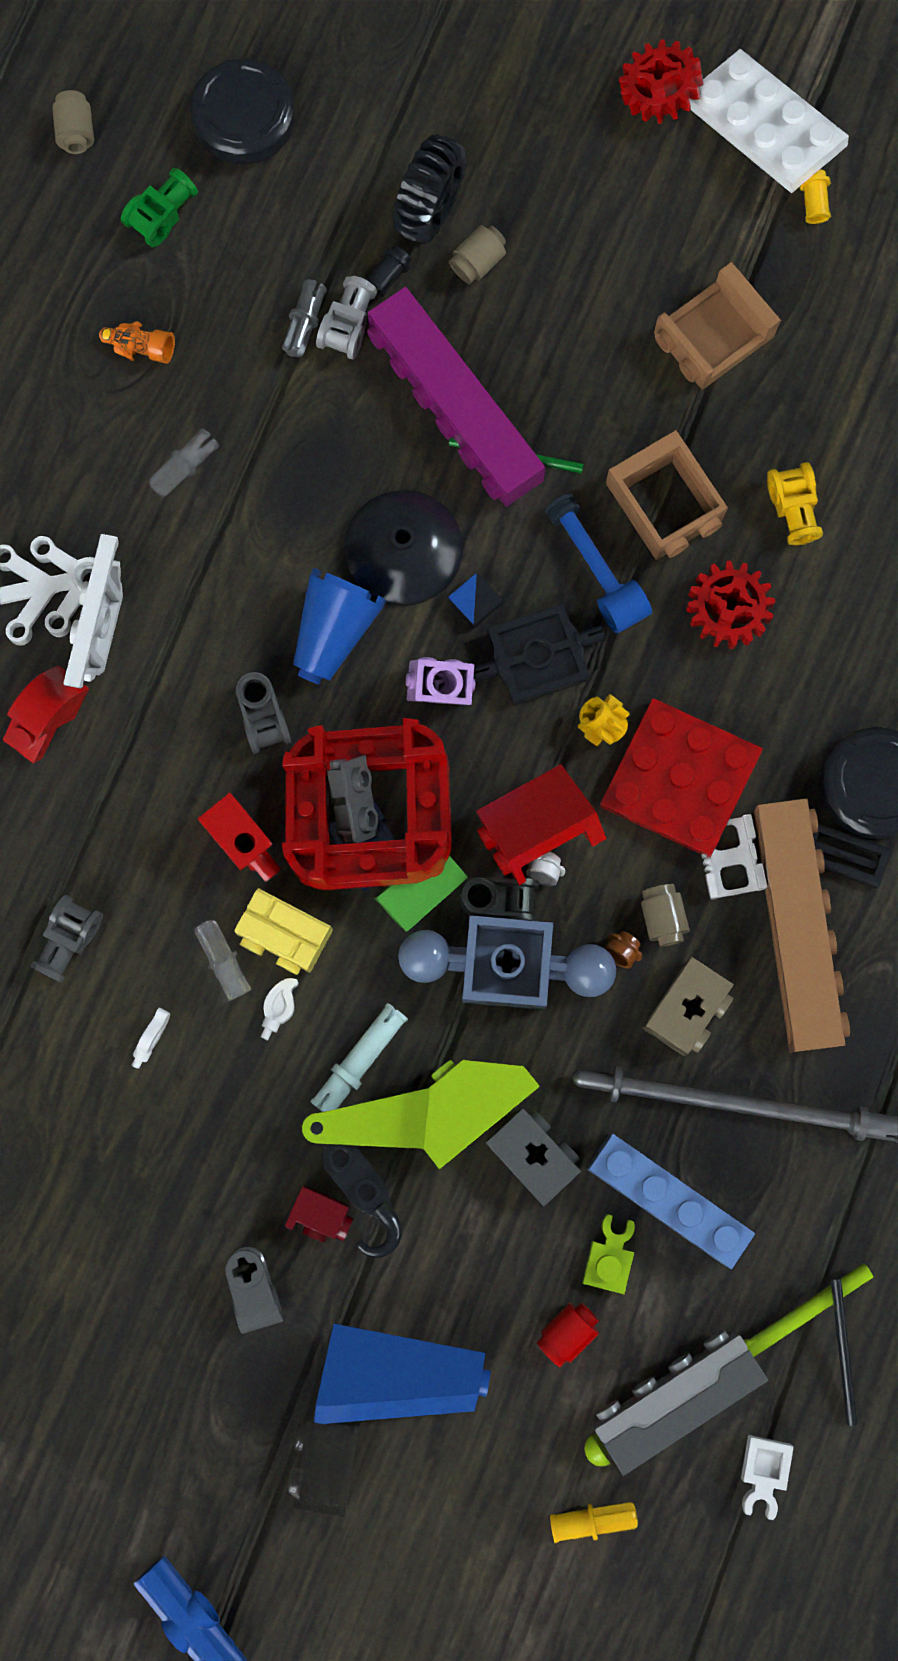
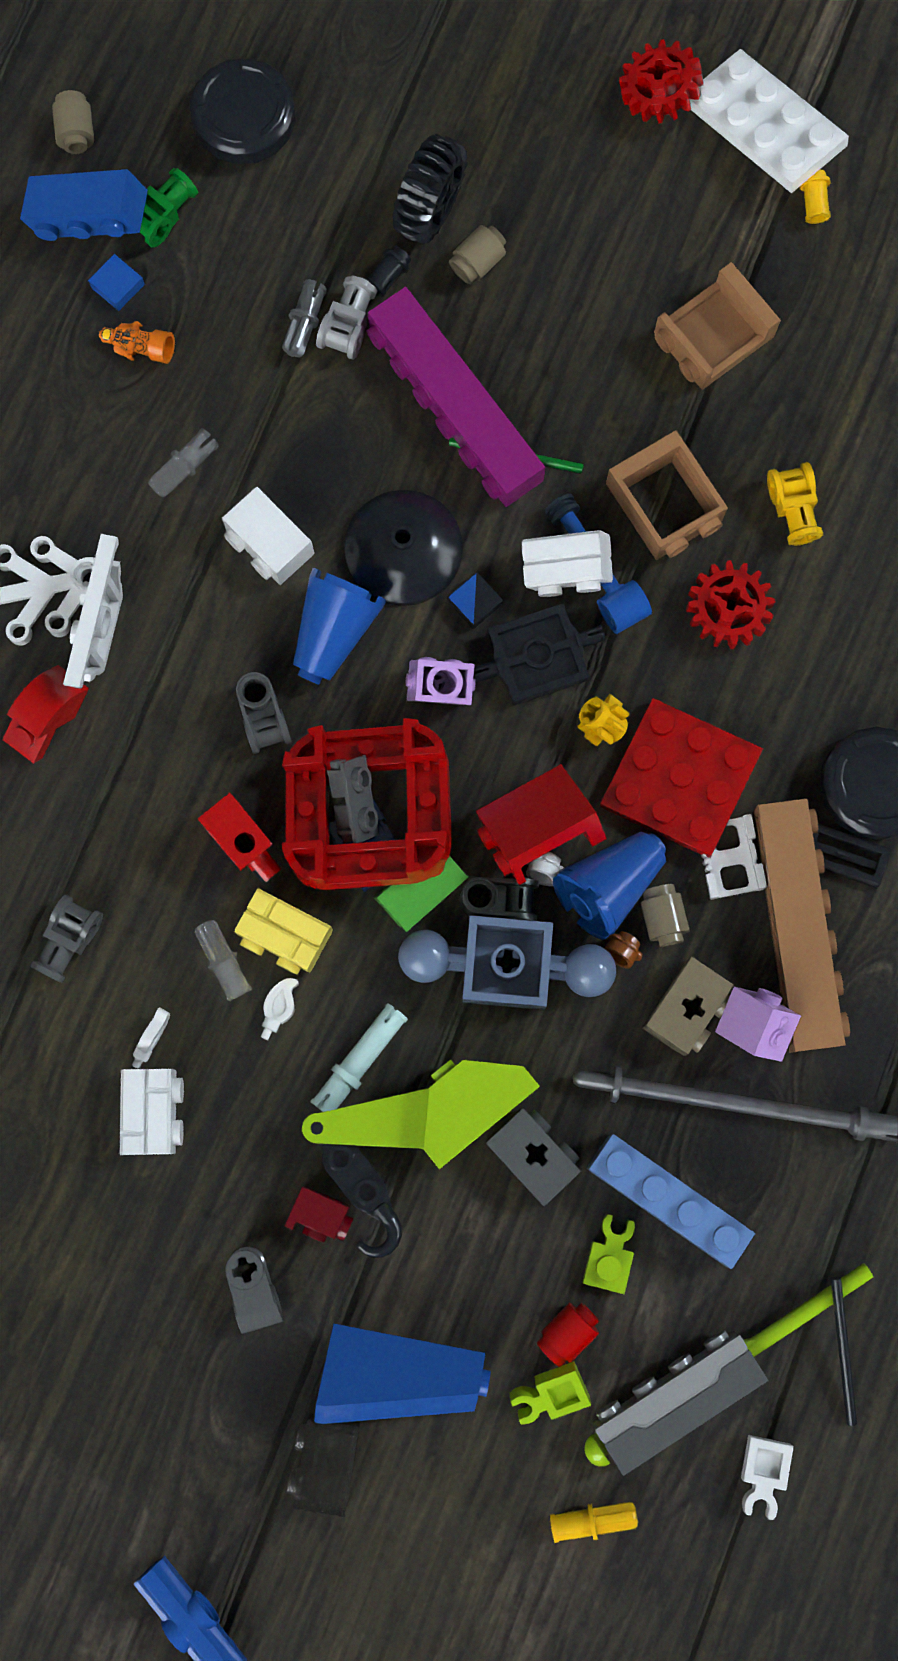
none -> blue brick [20,169,148,241]
none -> blue tile [88,254,145,311]
none -> white brick [120,1069,184,1155]
none -> white brick [222,487,314,585]
none -> lime plate [510,1362,591,1424]
none -> white brick [522,530,613,597]
none -> blue cone [552,832,666,940]
none -> lavender head [715,986,801,1062]

